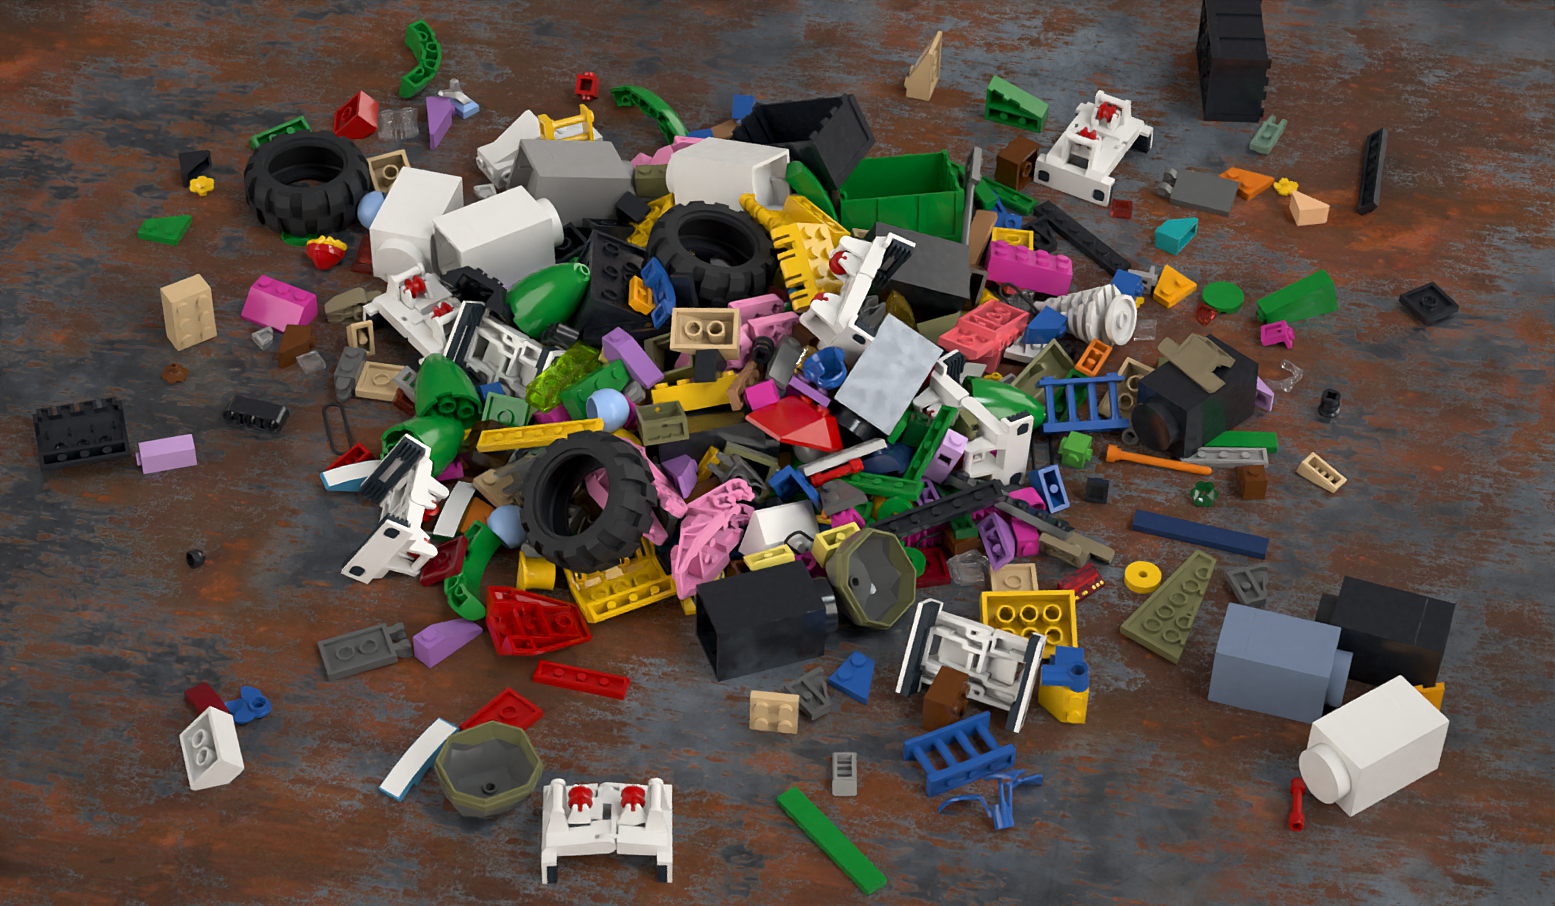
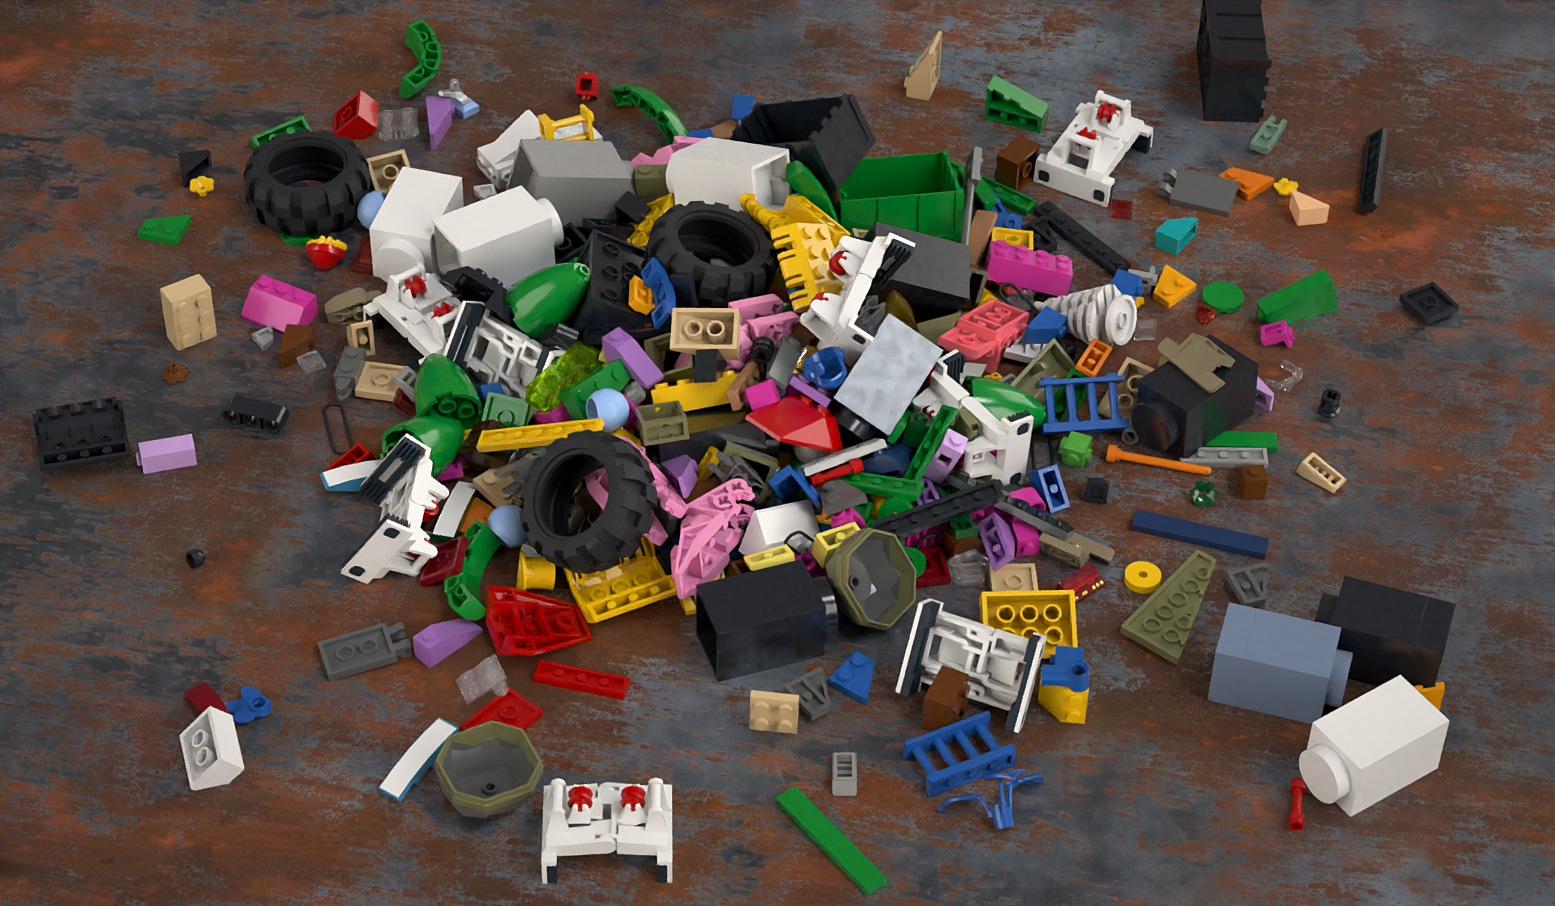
none -> clear hinge [456,654,508,705]

